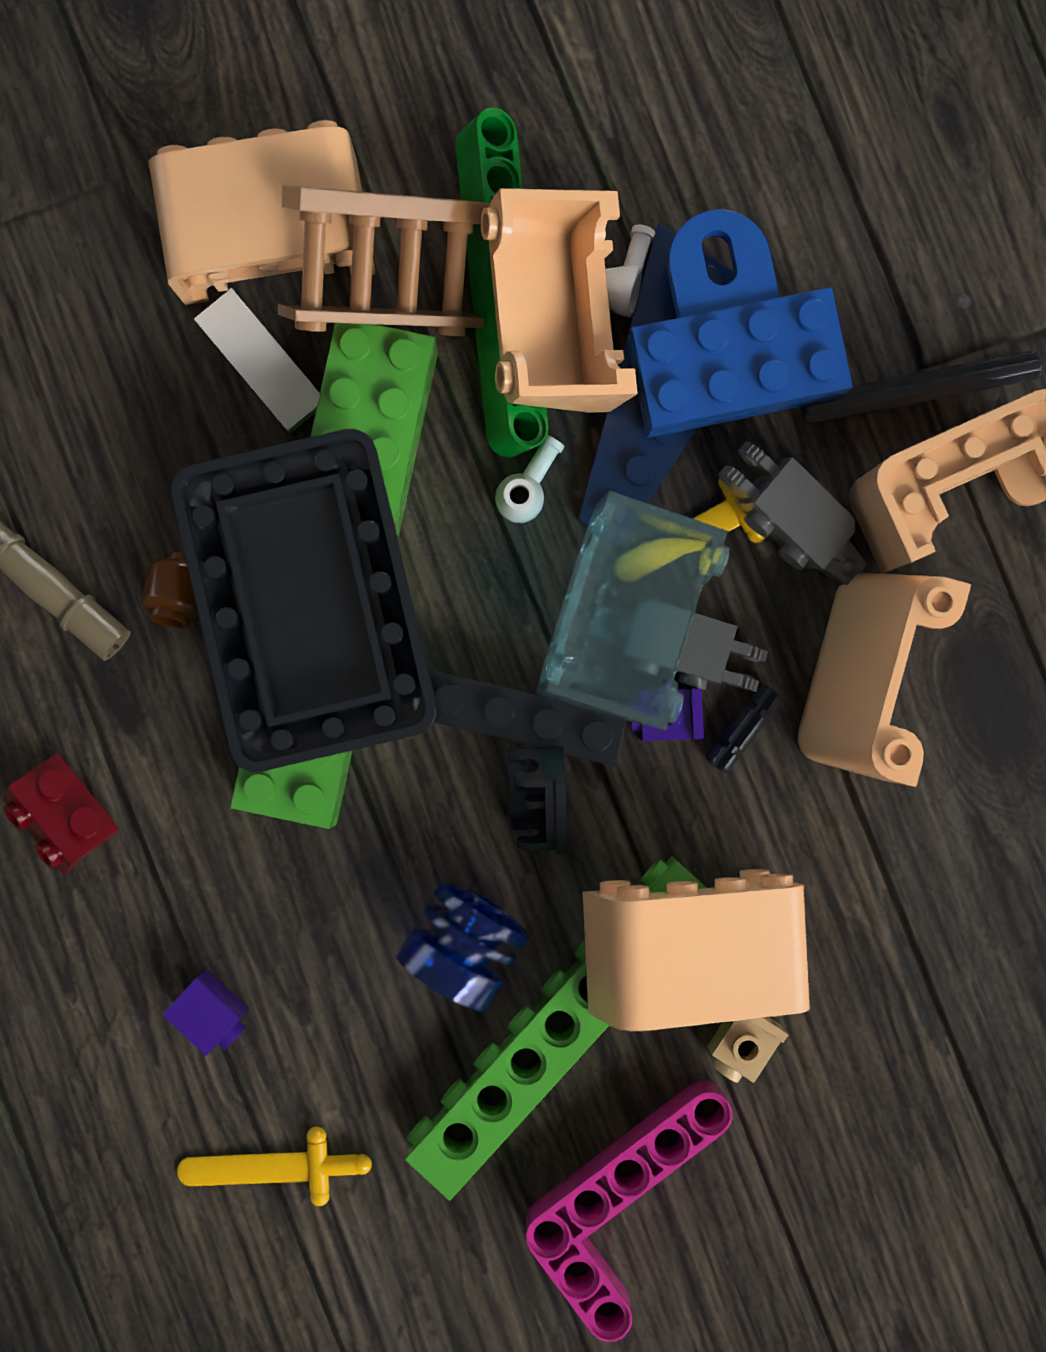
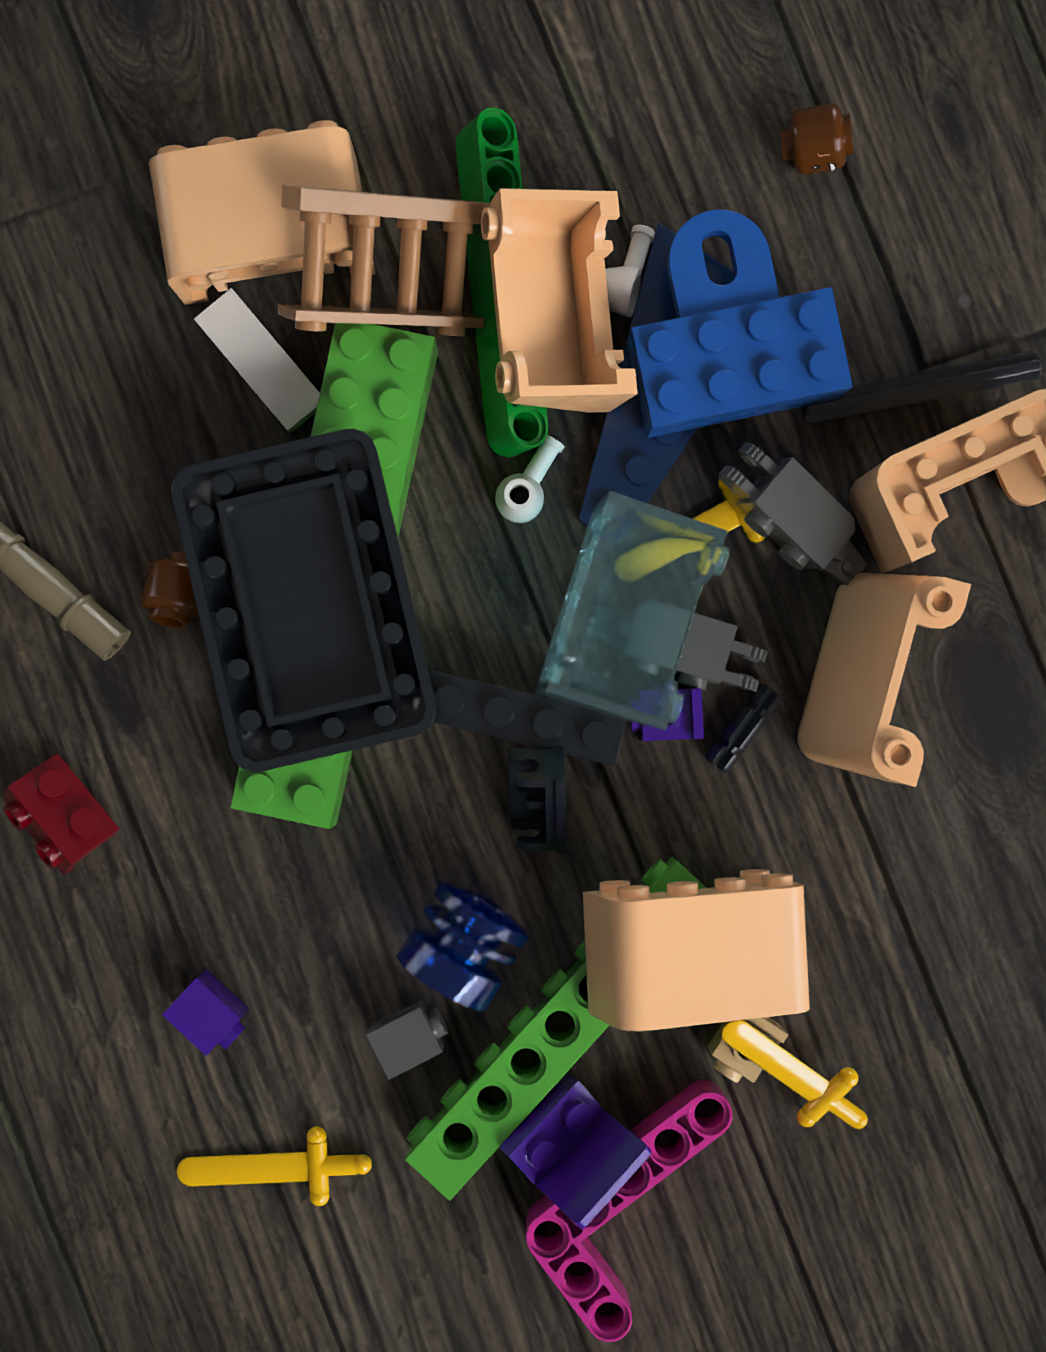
none -> dark grey brick [366,998,448,1080]
none -> dark purple bracket [499,1072,652,1229]
none -> yellow sword [721,1020,868,1129]
none -> reddish brown head [781,103,854,176]

